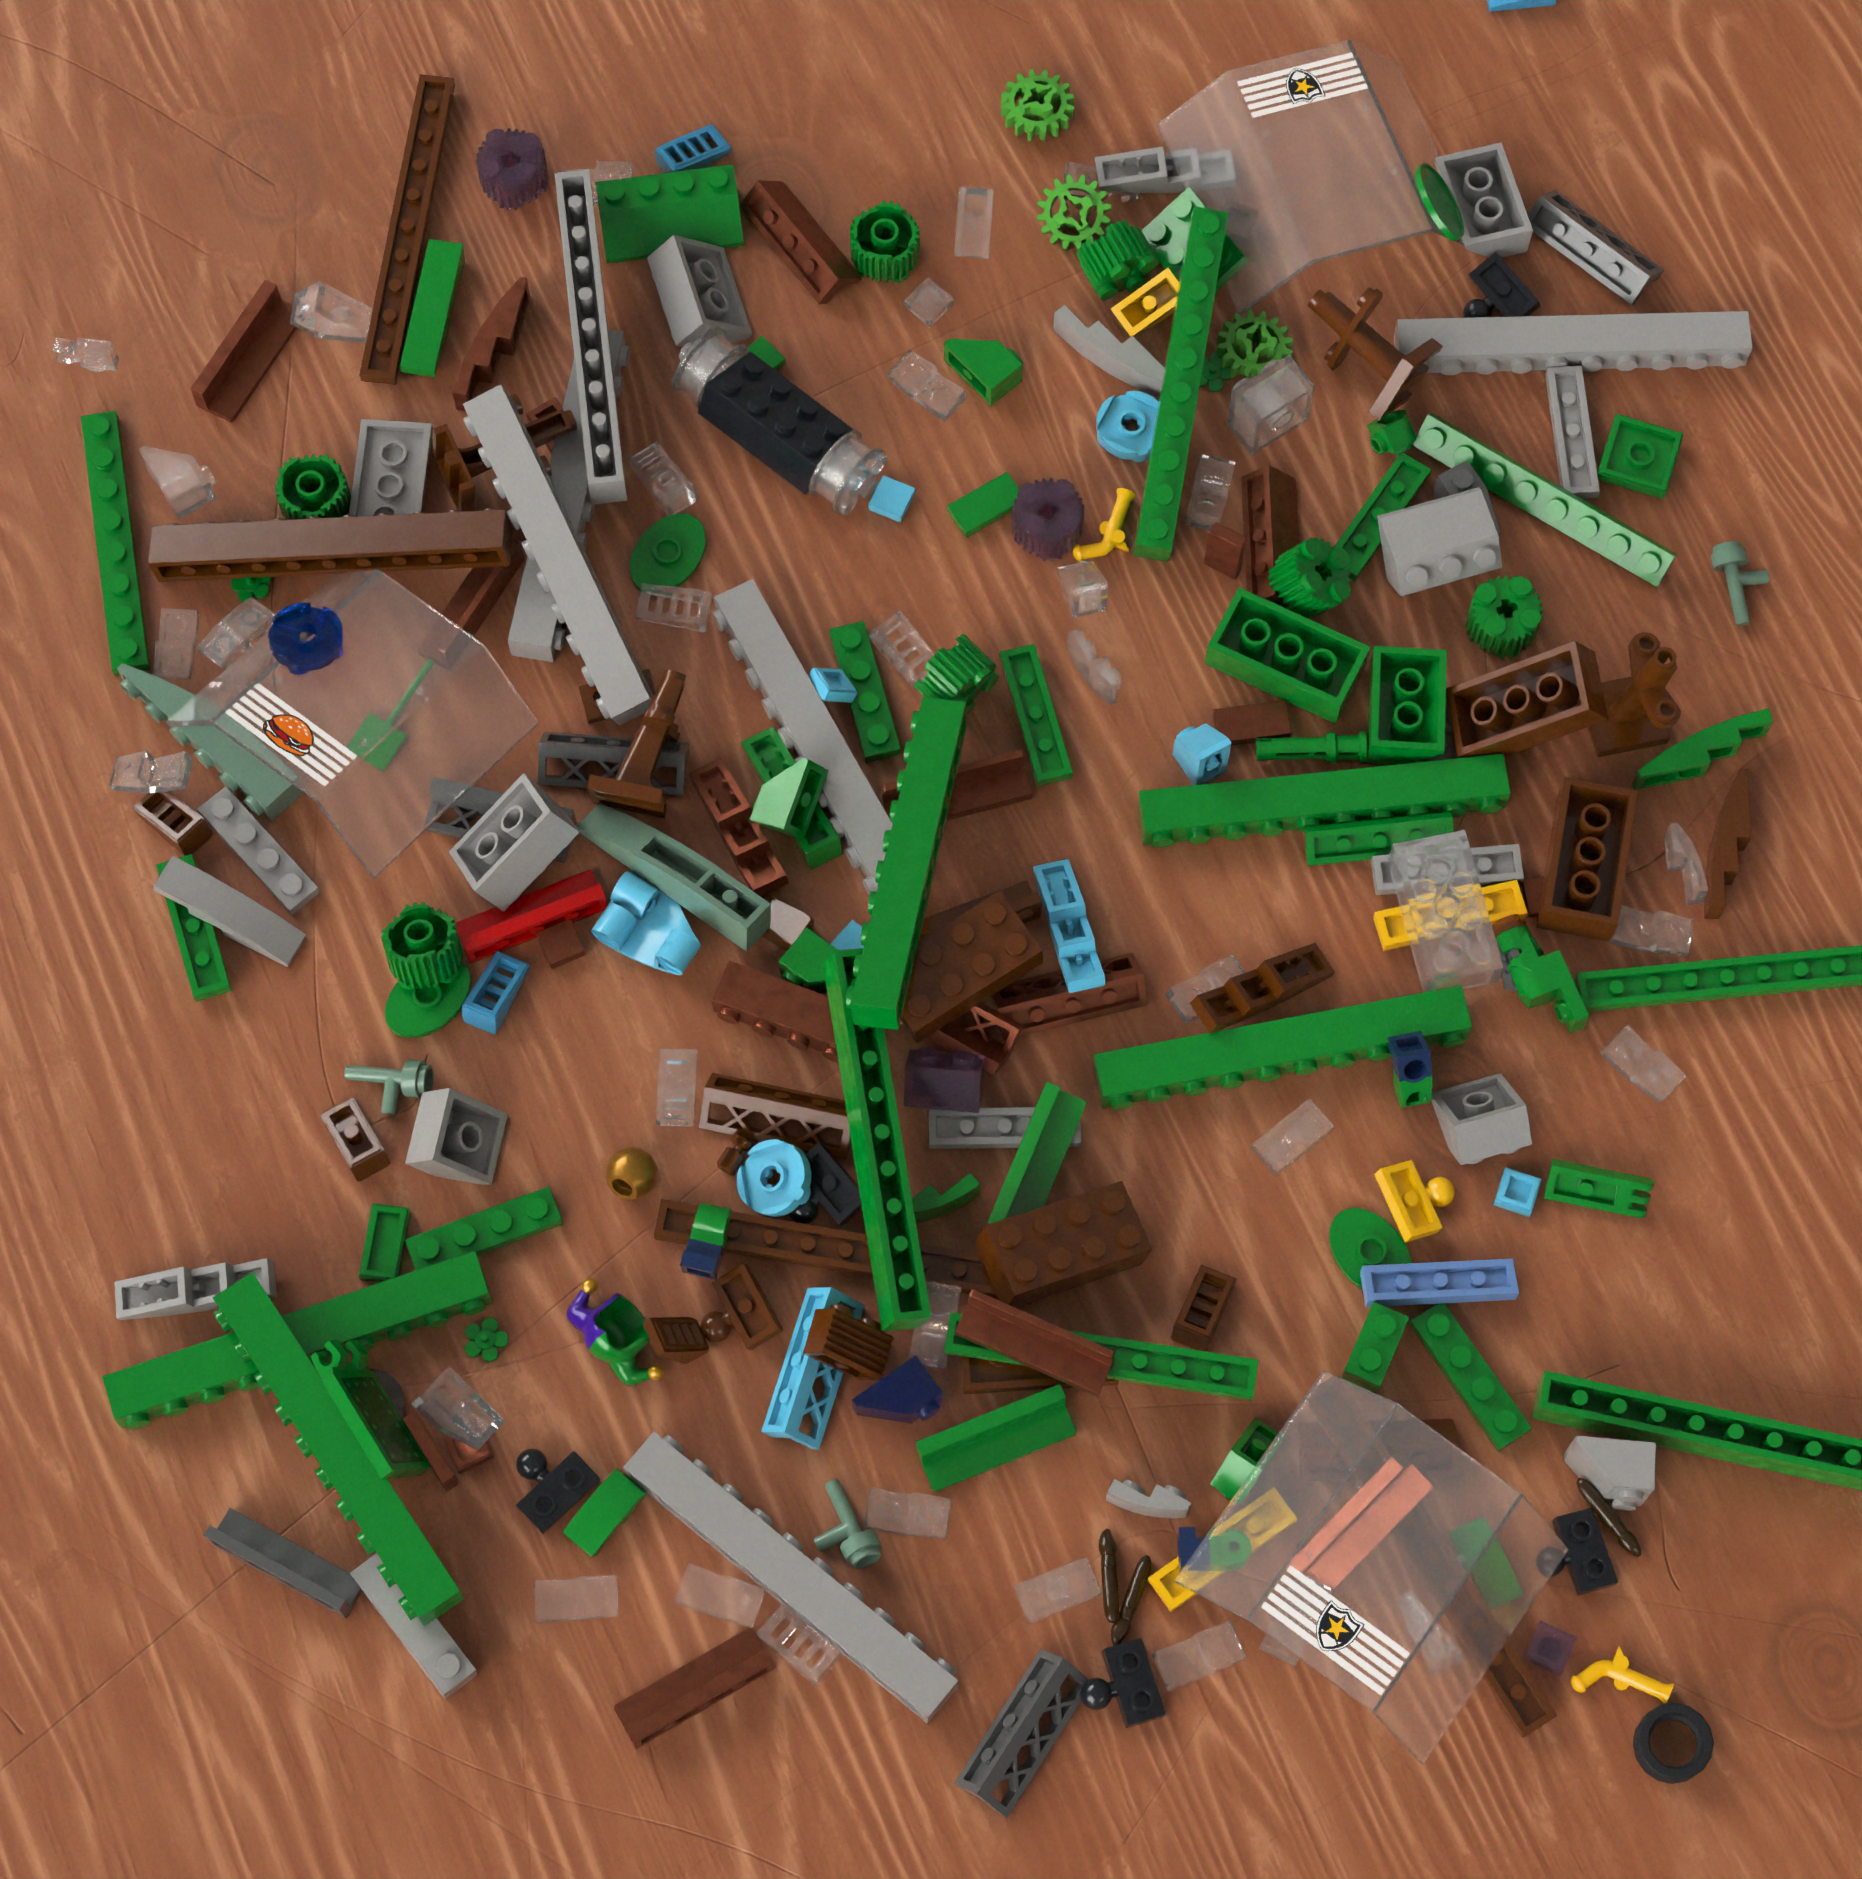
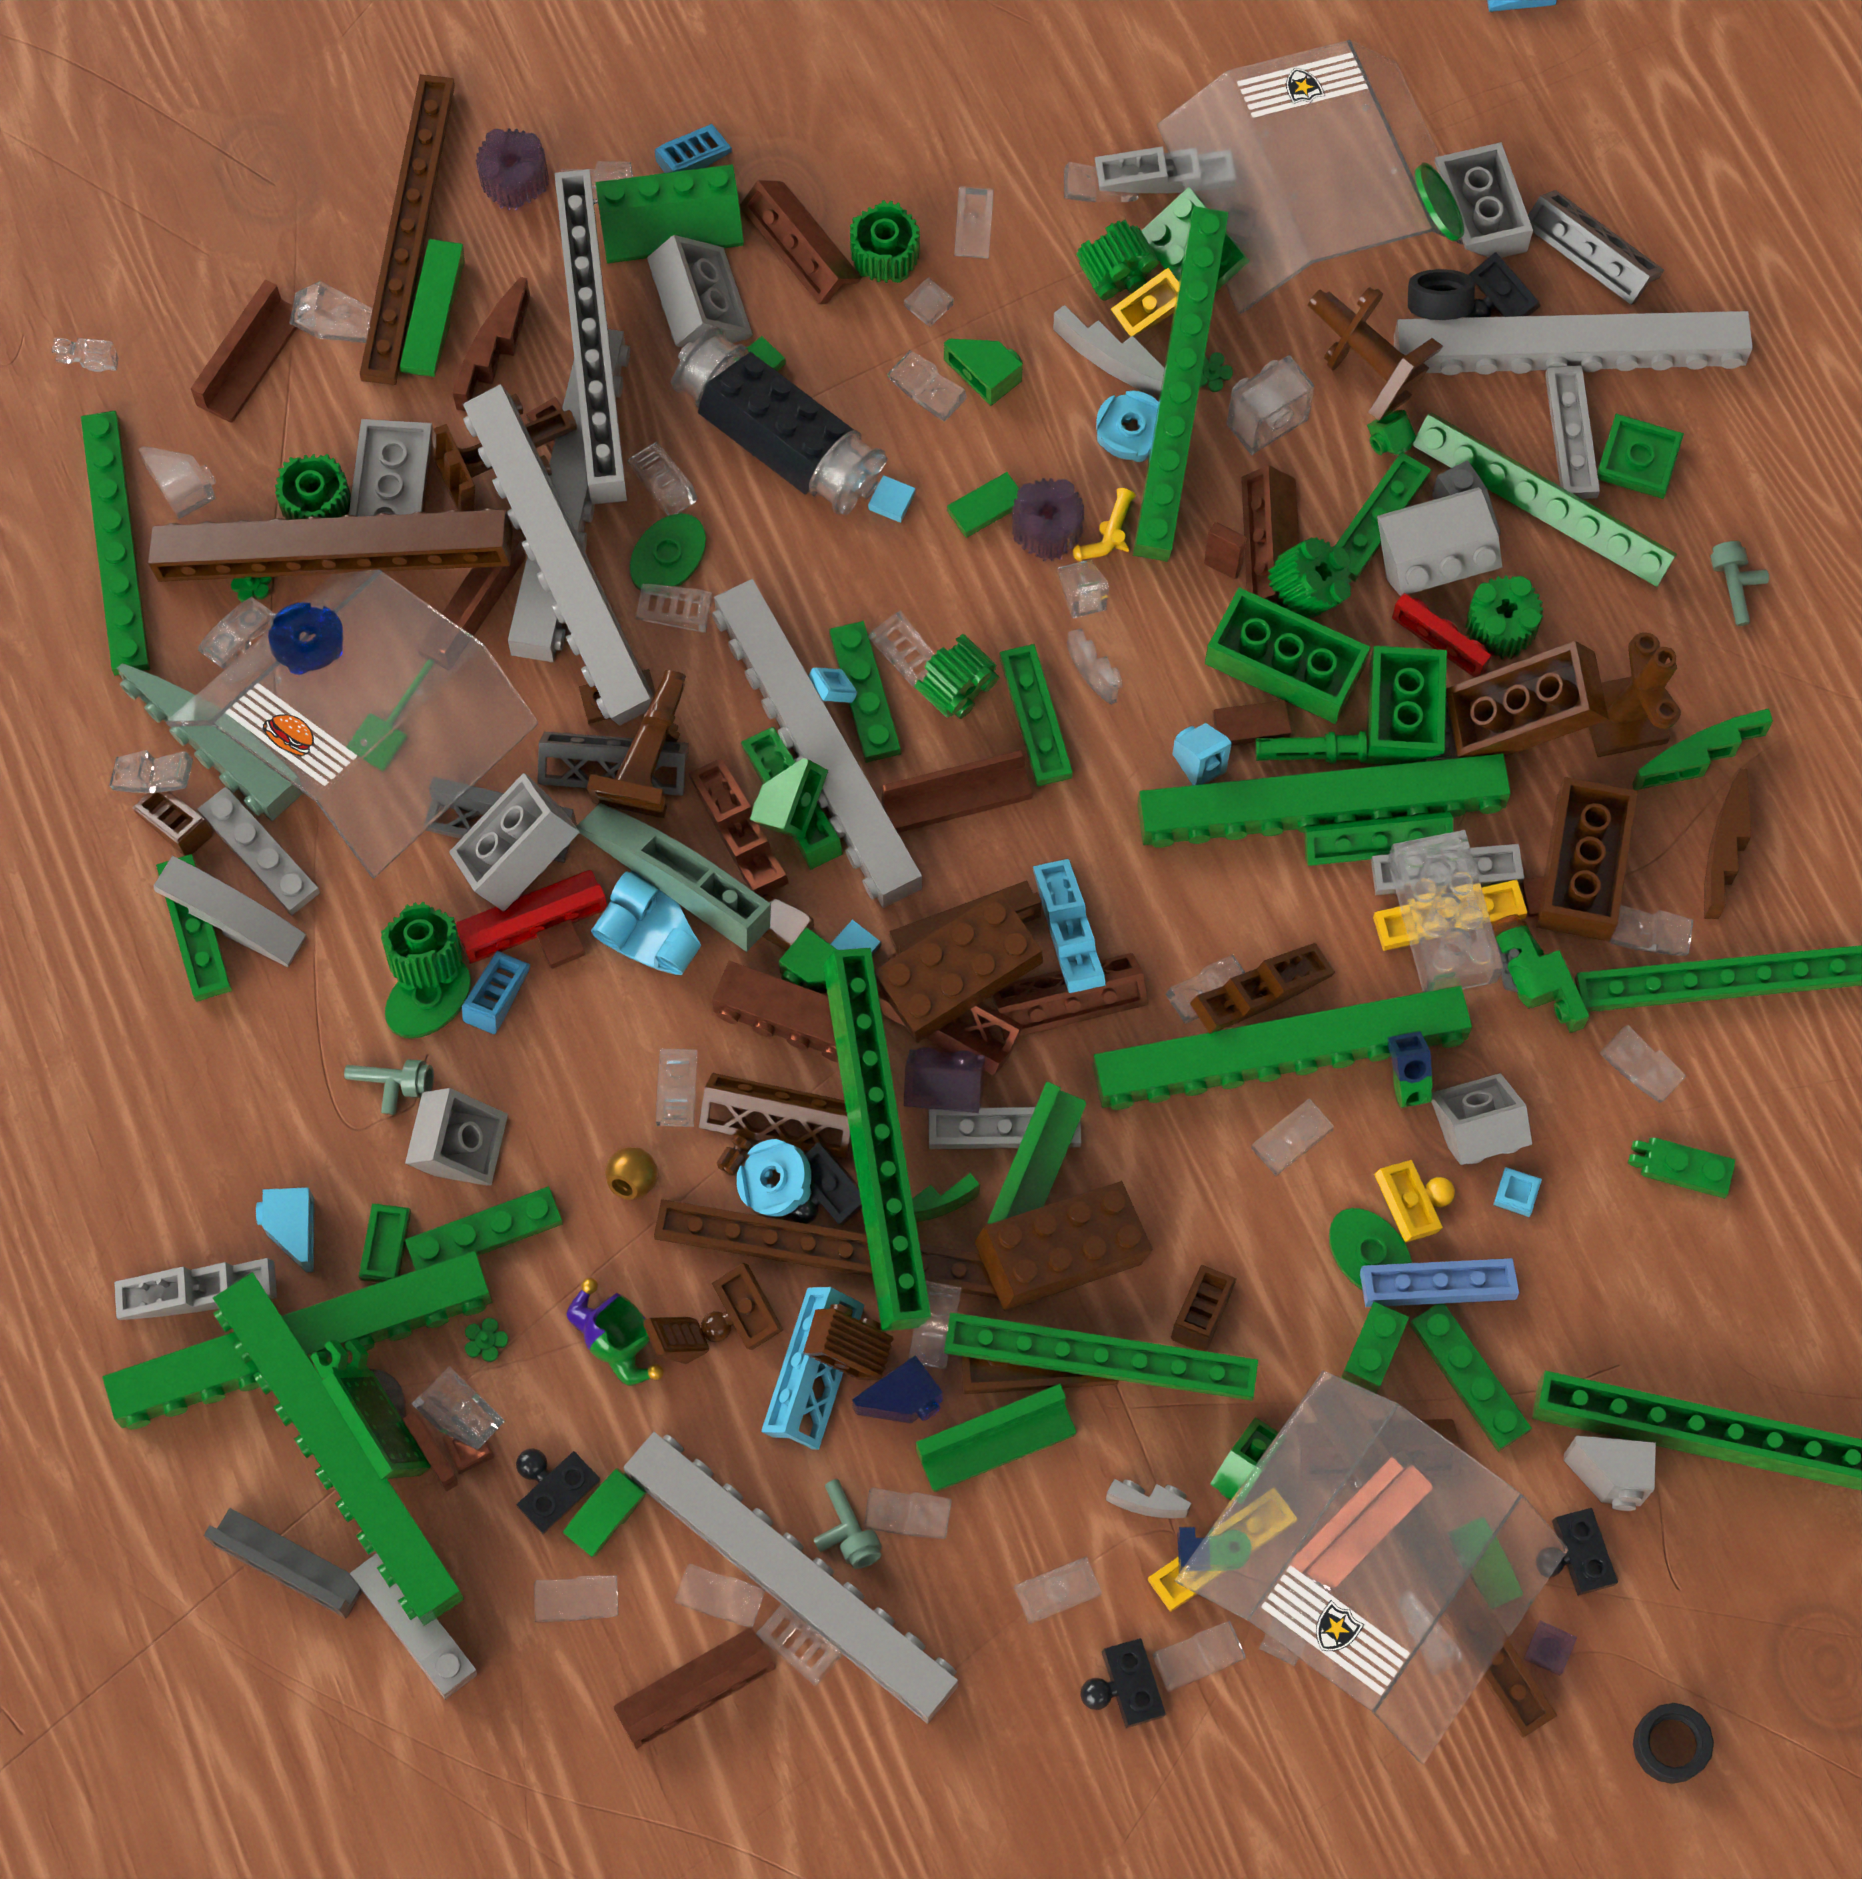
clear slope [153,608,200,679] -> none
reddish brown slope [320,1097,390,1181] -> none
leg [680,1202,732,1280] -> none
green brick [846,697,968,1030] -> none
dark grey fence [954,1649,1089,1818] -> none
copper panel [955,1289,1115,1397] -> none
bright green gear [1001,69,1075,141] -> none
bright green gear [1037,174,1112,252] -> none
dark brown piece [1098,1529,1119,1624] -> none
dark brown piece [1111,1555,1152,1646] -> none
clear slope [1184,454,1236,531] -> none
bright green gear [1216,310,1293,384] -> none
green hinge [1544,1158,1654,1218] -> none
yellow piece [1571,1646,1674,1704] -> none
dark brown piece [1577,1478,1641,1557] -> none
clear slope [1664,823,1708,905] -> none
none -> medium azure slope [256,1188,314,1272]
none -> red plate [1392,593,1492,678]
none -> black tyre [1408,269,1475,320]
none -> green hinge [1628,1137,1736,1199]

